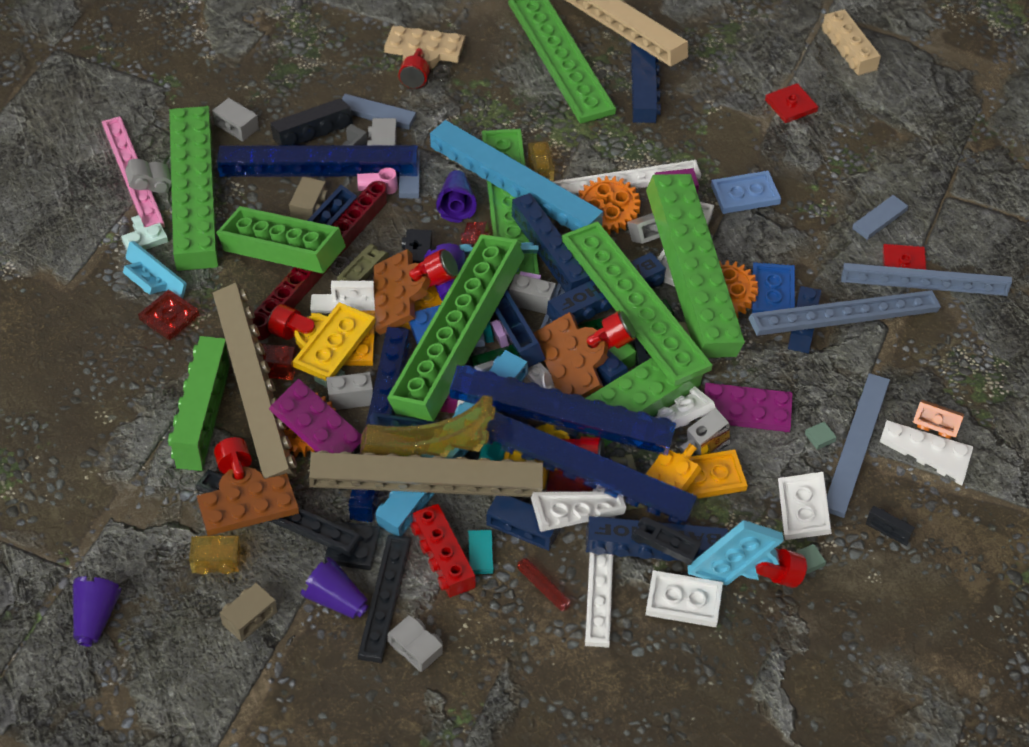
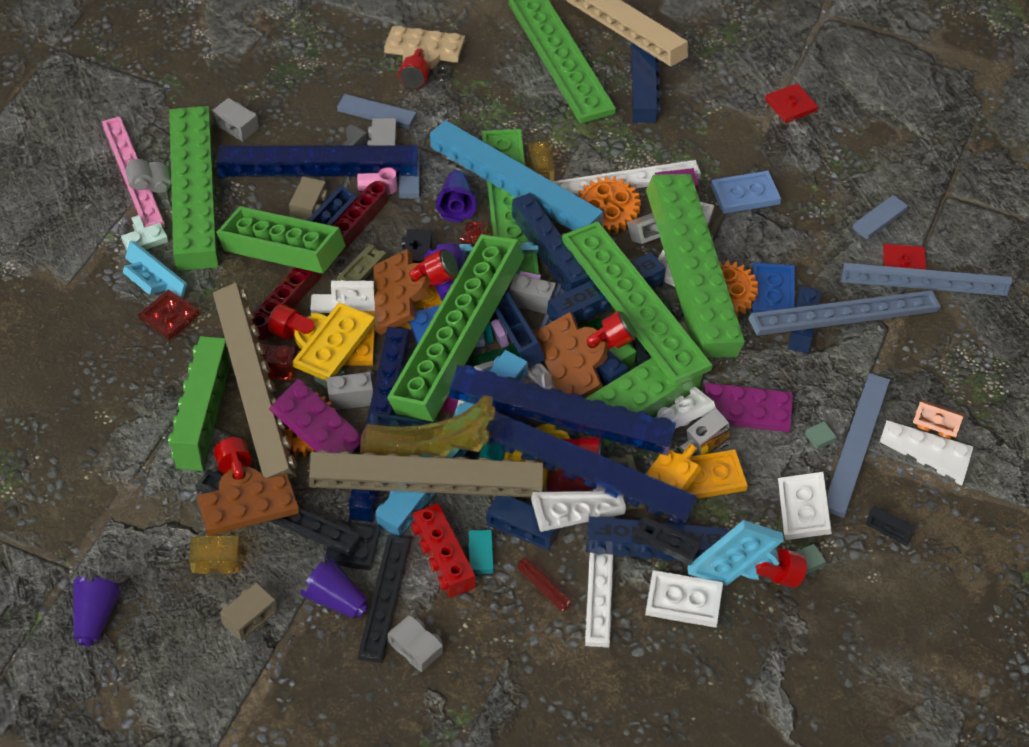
black brick [270,98,353,149] -> none
tan brick [822,9,881,75] -> none

